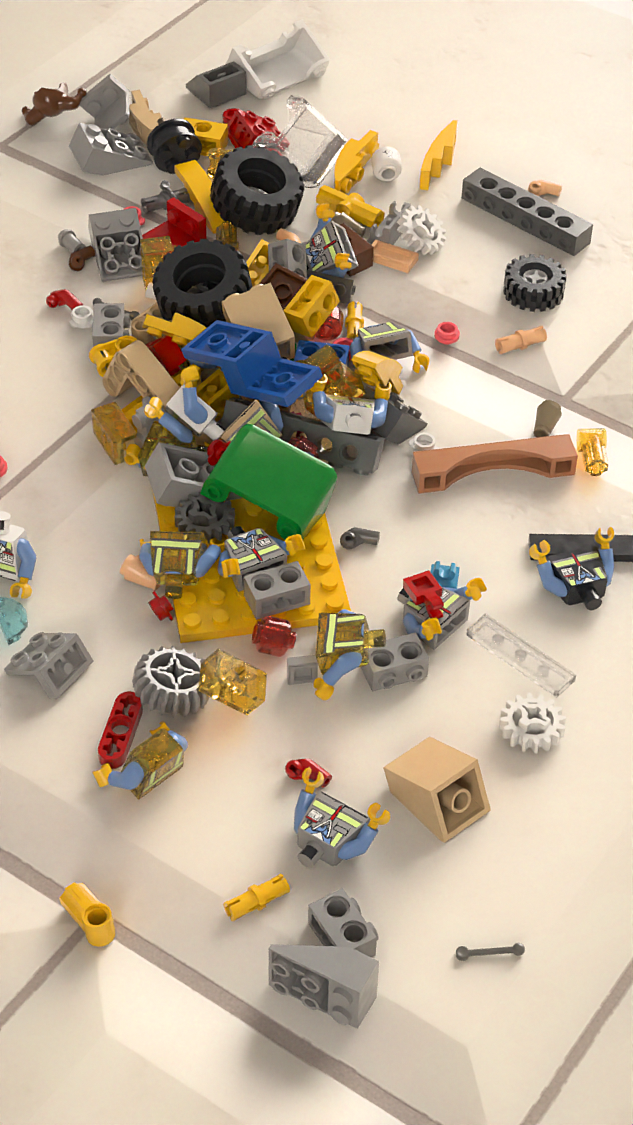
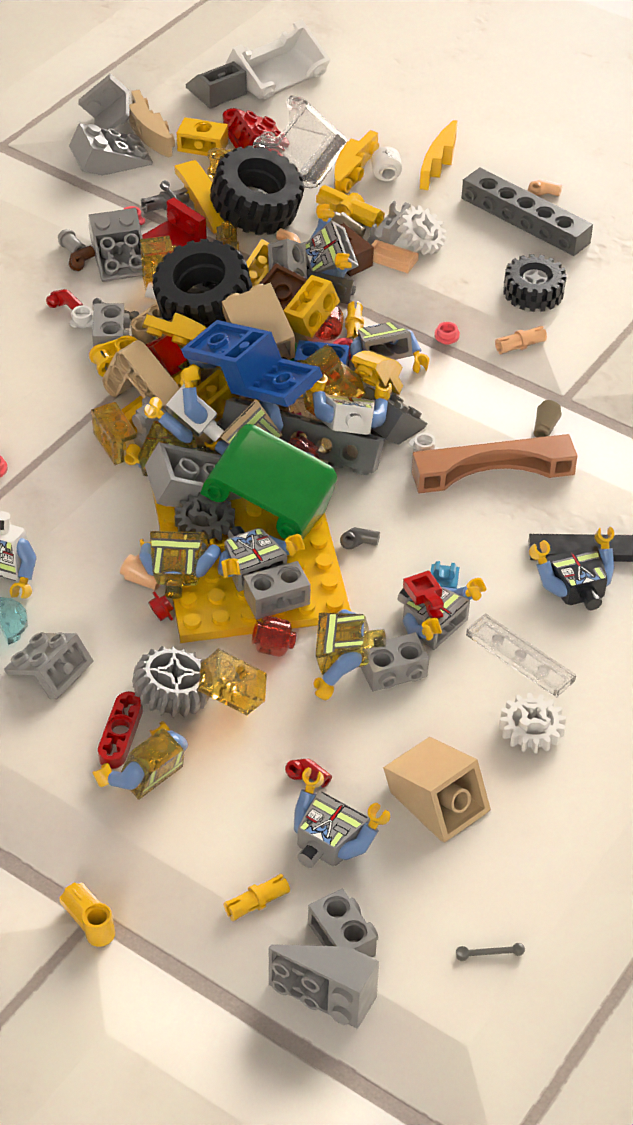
reddish brown piece [21,82,87,126] -> none
black wheel [146,117,202,174] -> none
red plate [207,439,231,466] -> none
light grey tile [287,655,318,685] -> none
clear yellow piece [576,428,609,476] -> none

